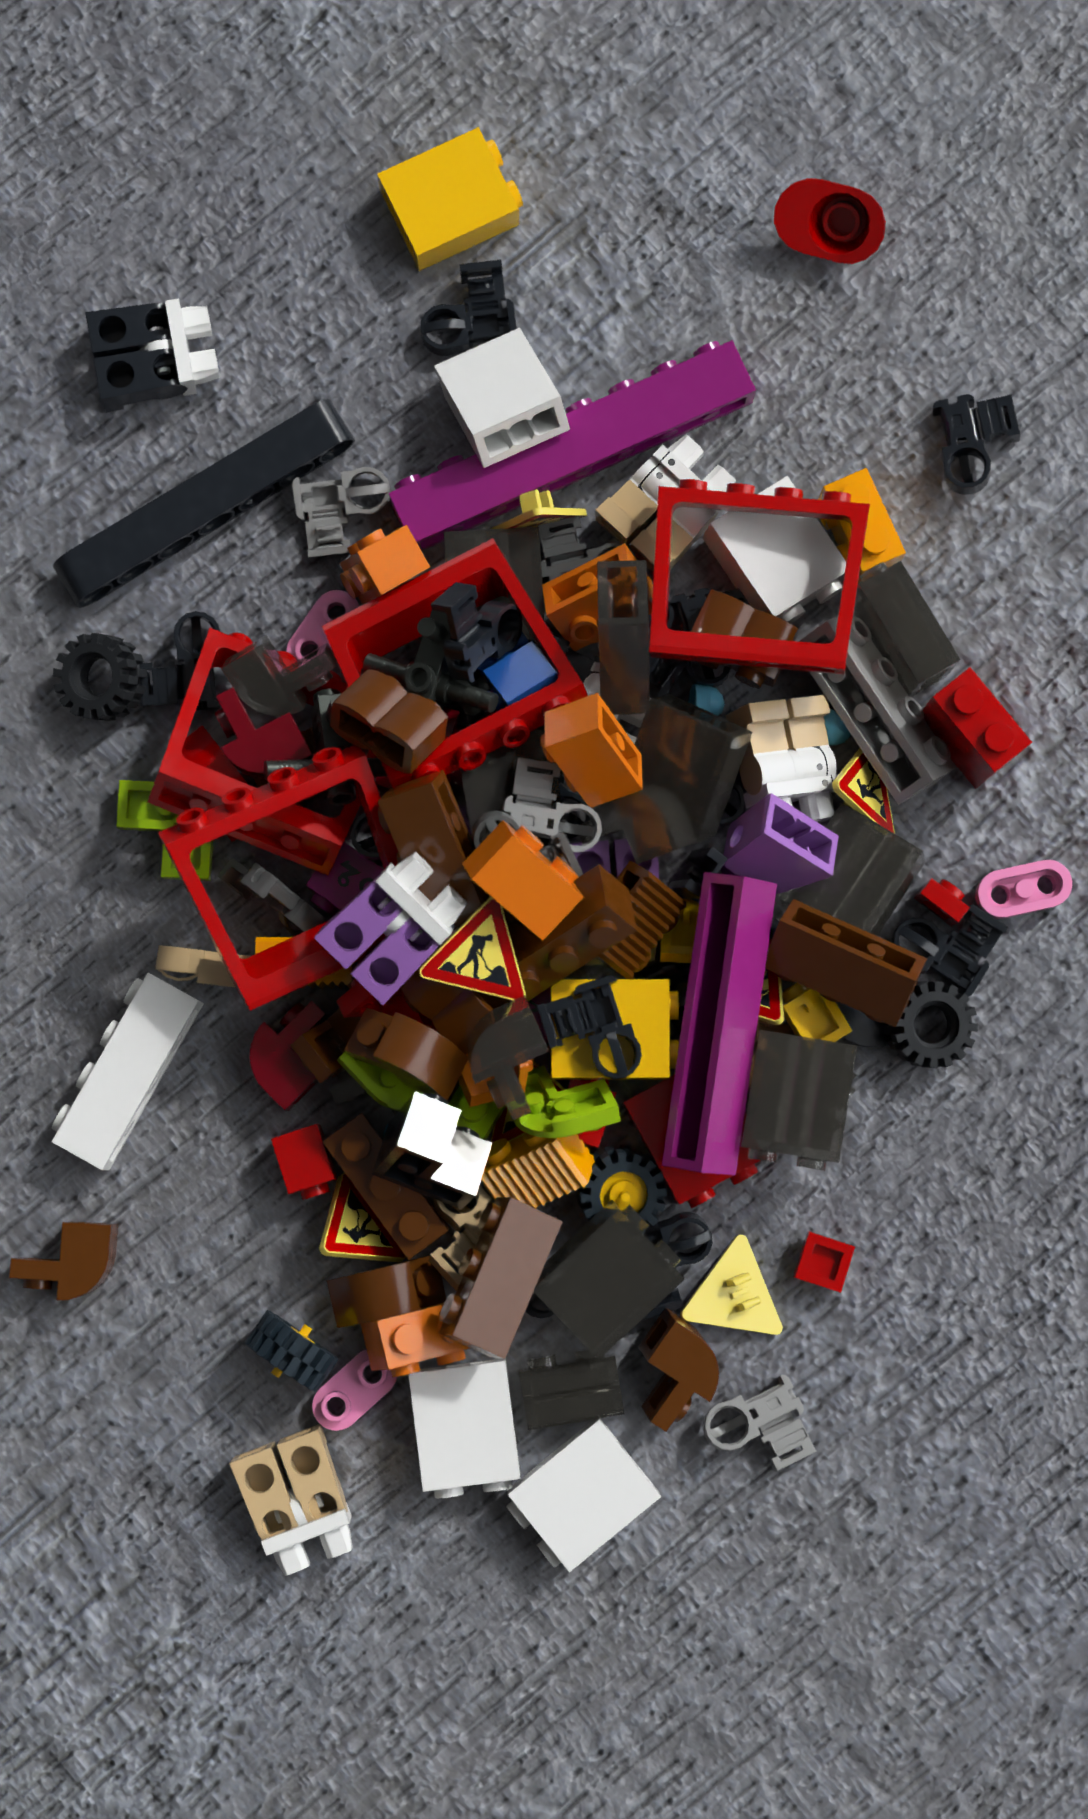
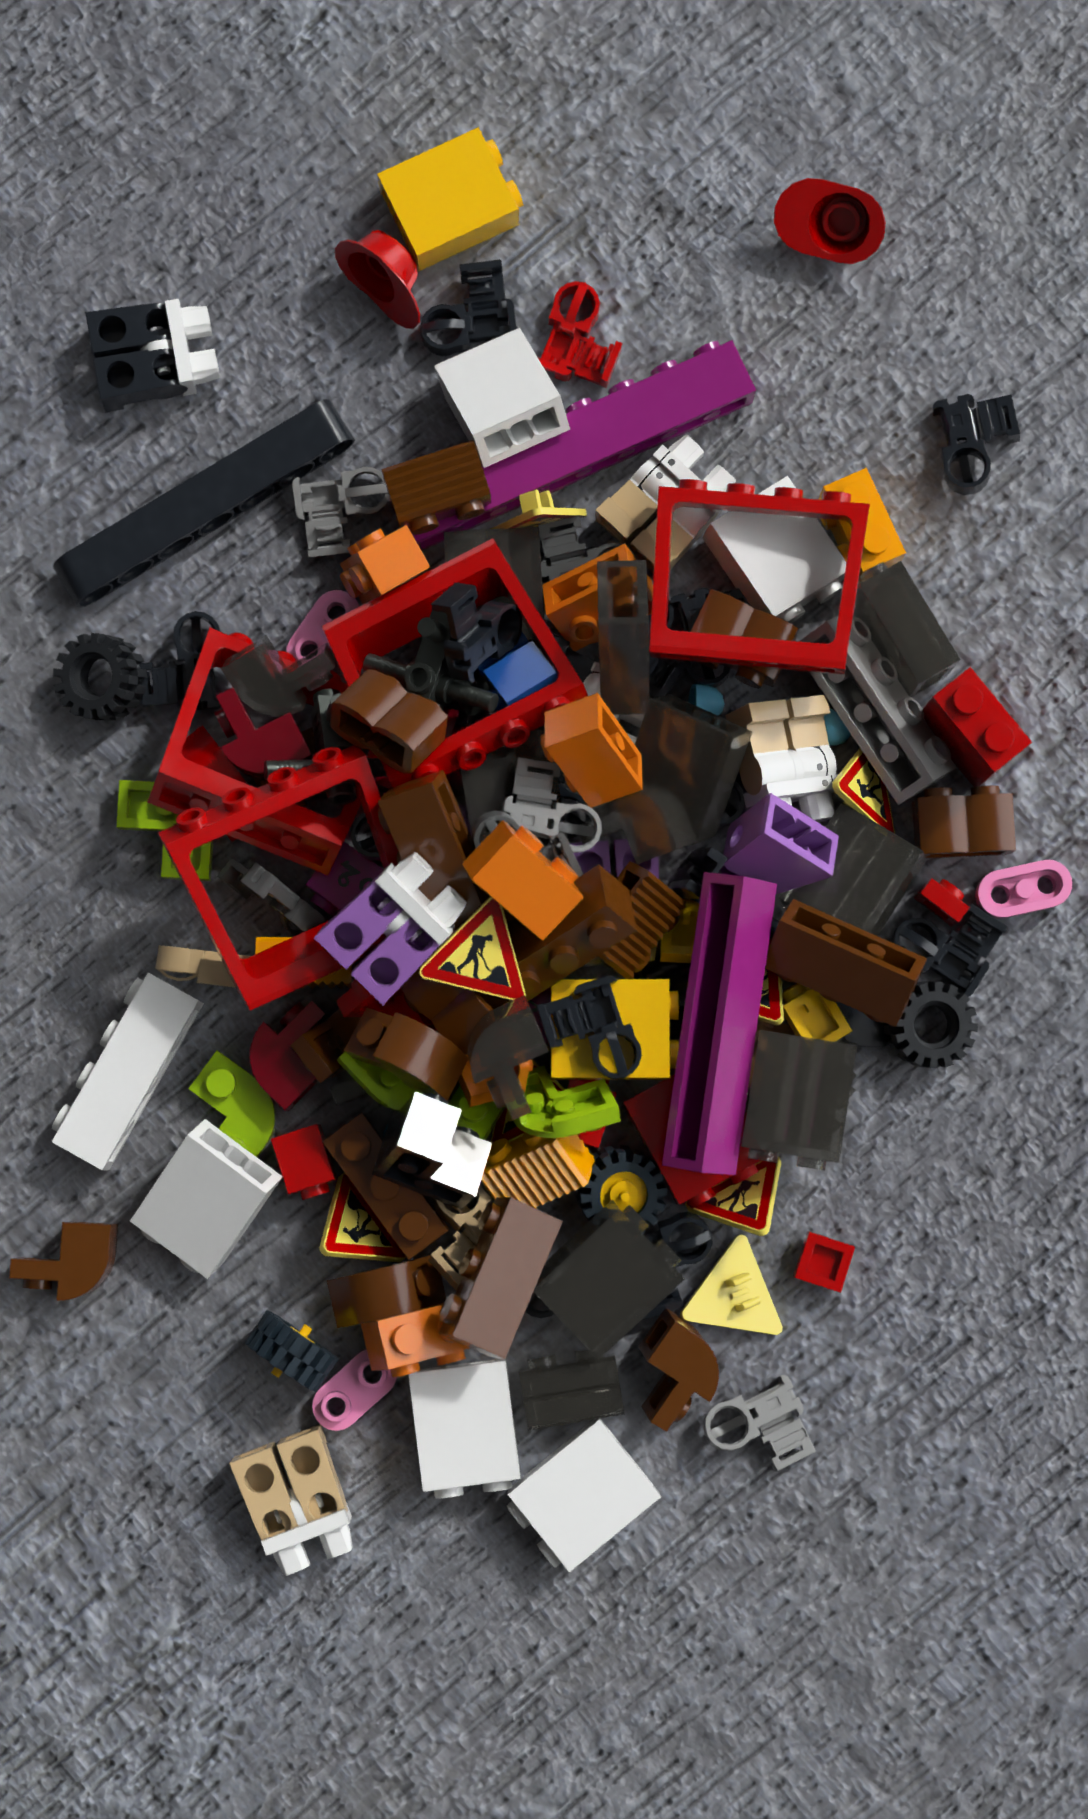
none -> white brick [130,1119,283,1279]
none -> lime plate [188,1050,275,1158]
none -> red piece [335,230,420,329]
none -> reddish brown brick [381,440,491,535]
none -> red piece [538,281,623,388]
none -> piece [685,1155,781,1236]
none -> reddish brown brick [912,785,1016,859]

